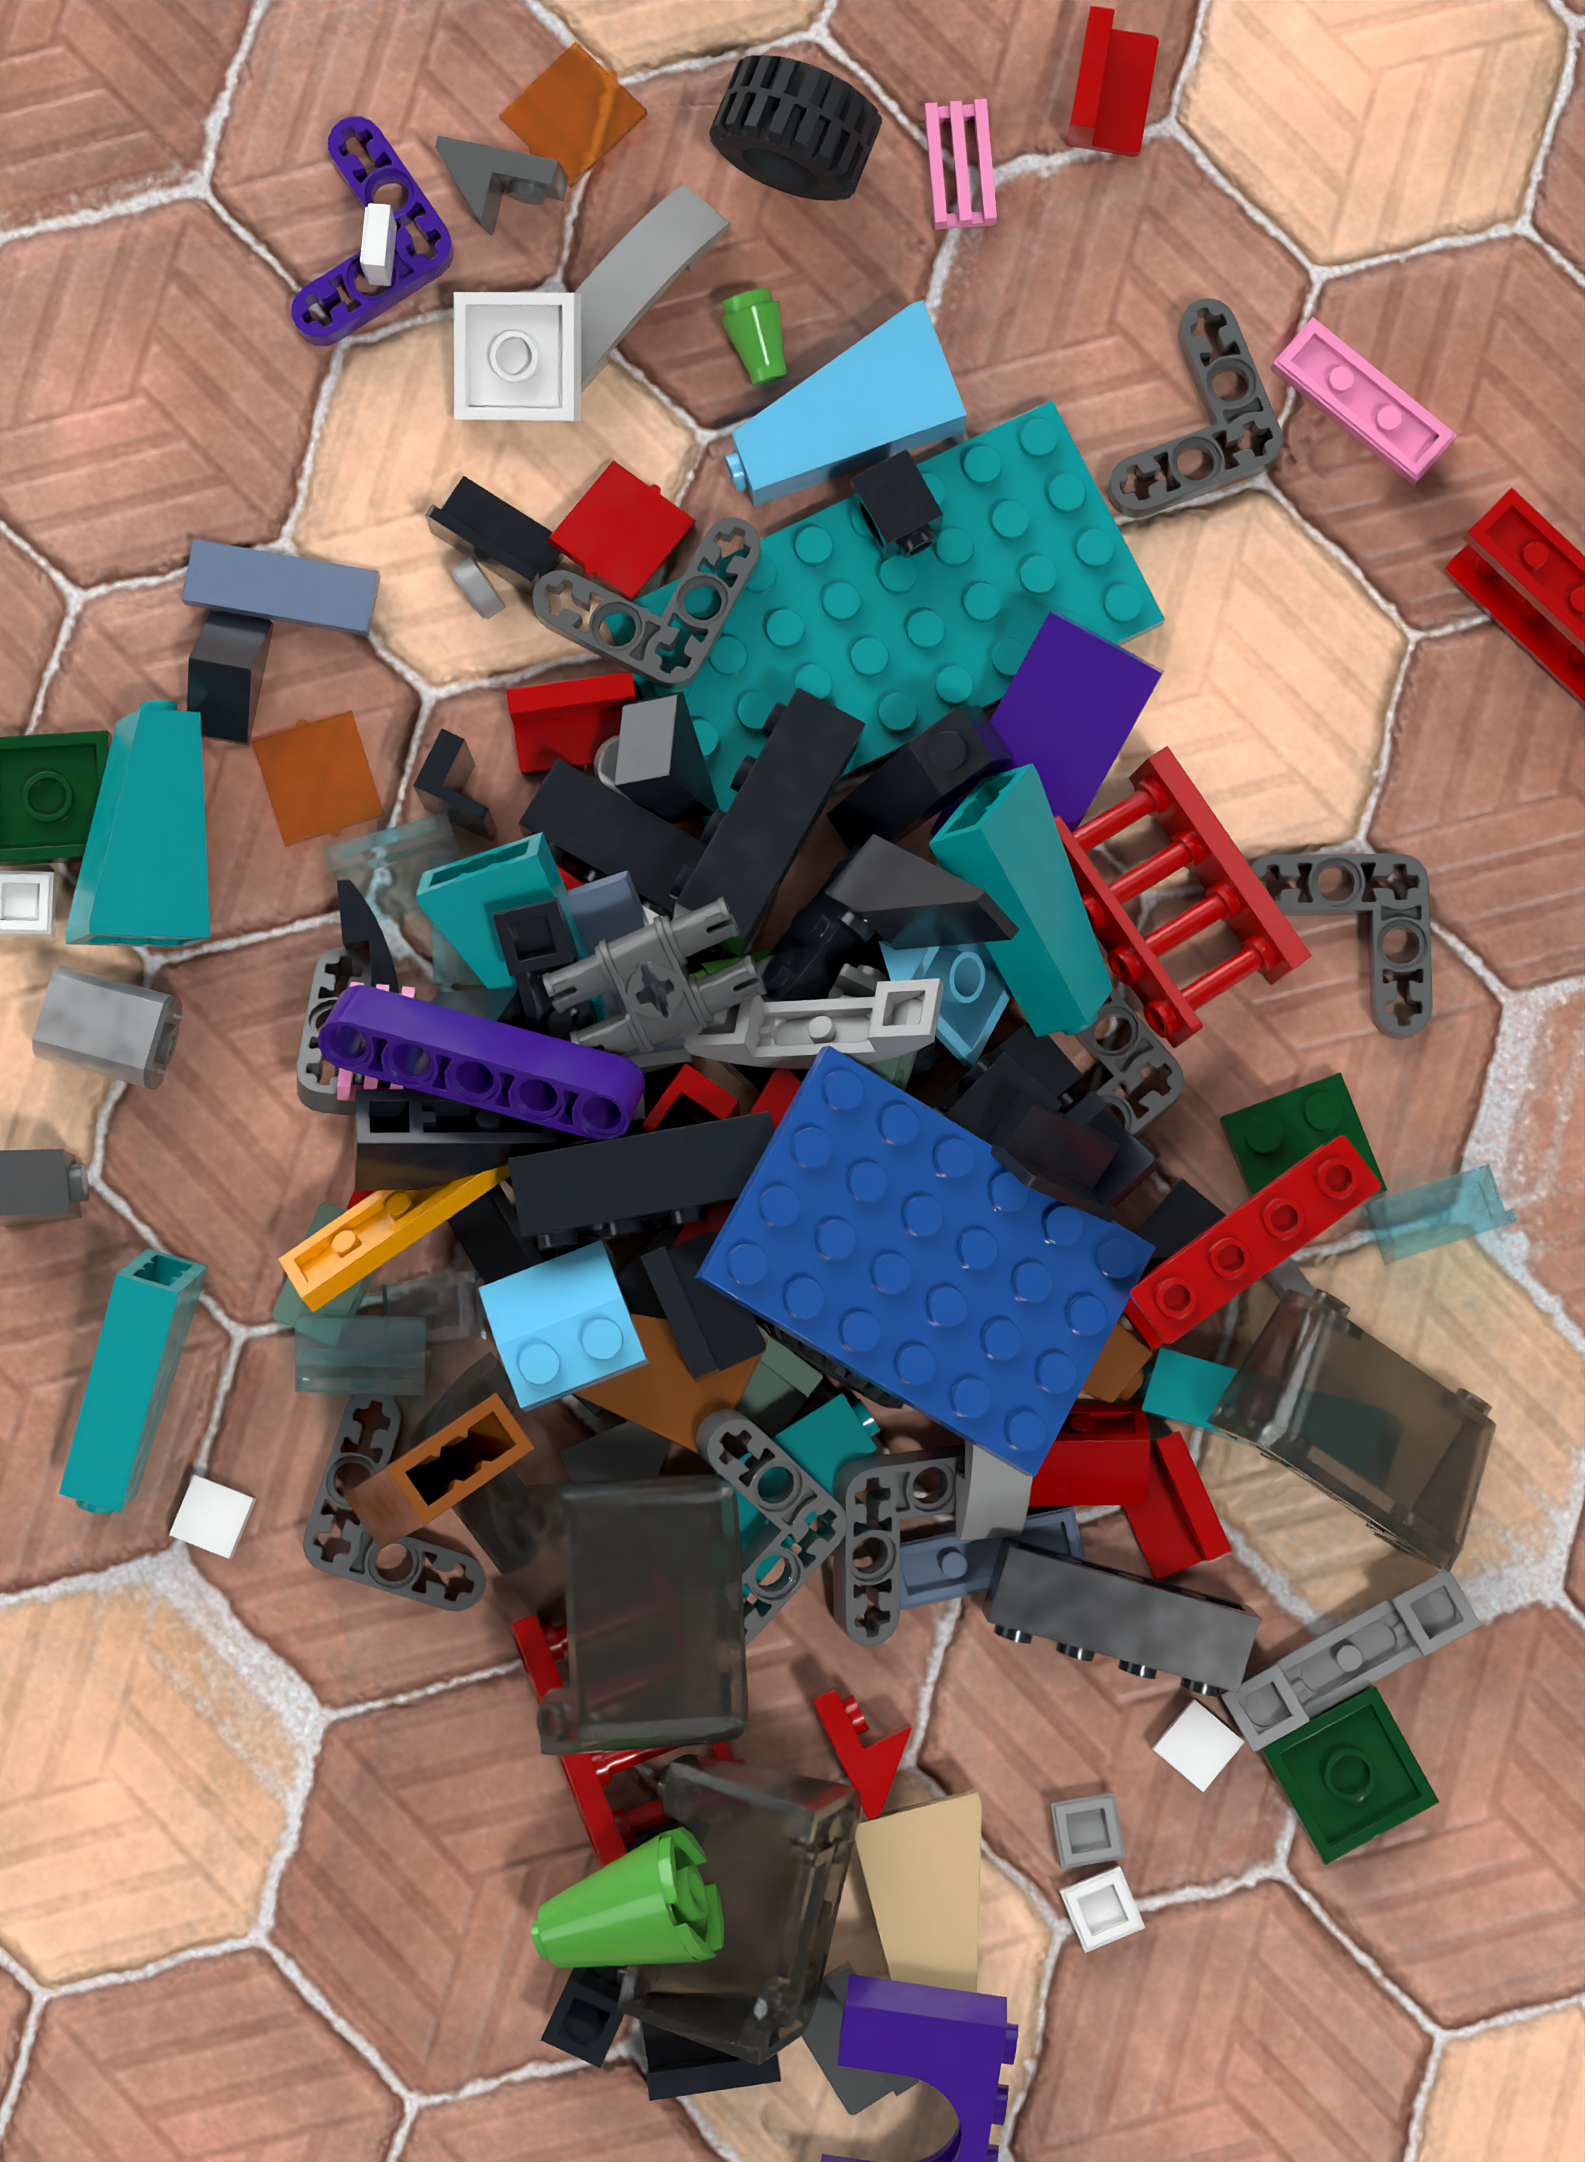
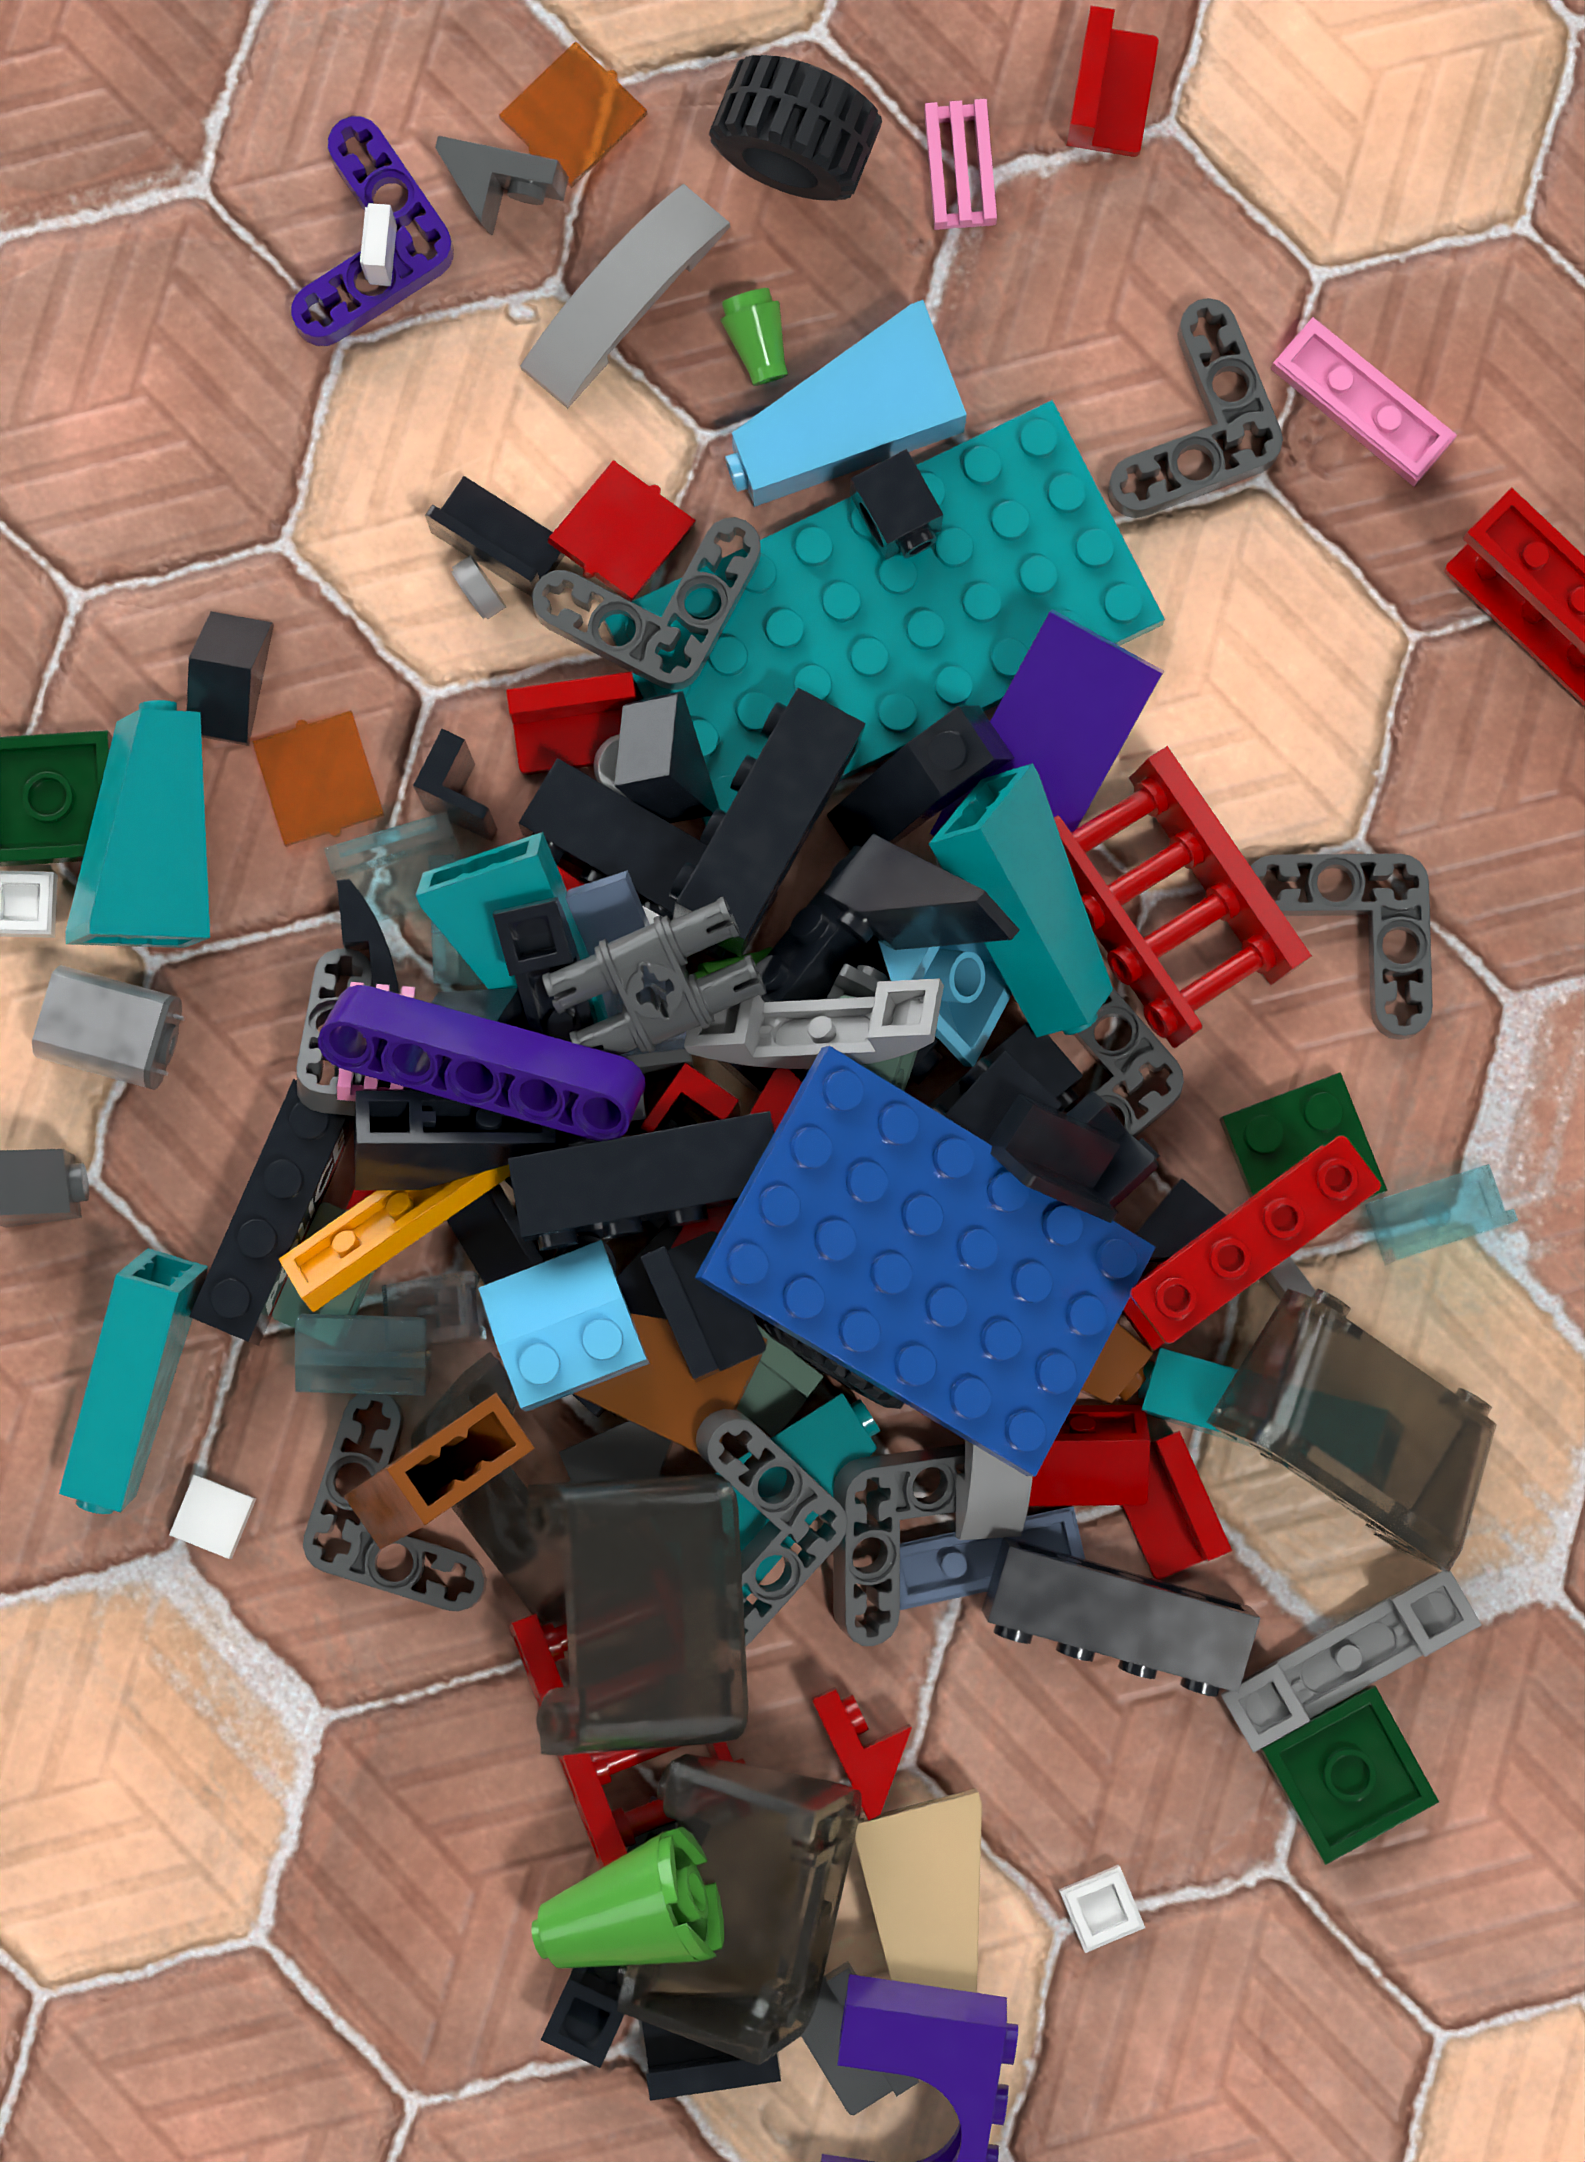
sand blue tile [181,539,381,637] -> none
white plate [454,292,582,421] -> none
light grey tile [1049,1791,1126,1869] -> none
white tile [1151,1699,1244,1792] -> none
none -> black brick [189,1079,355,1346]

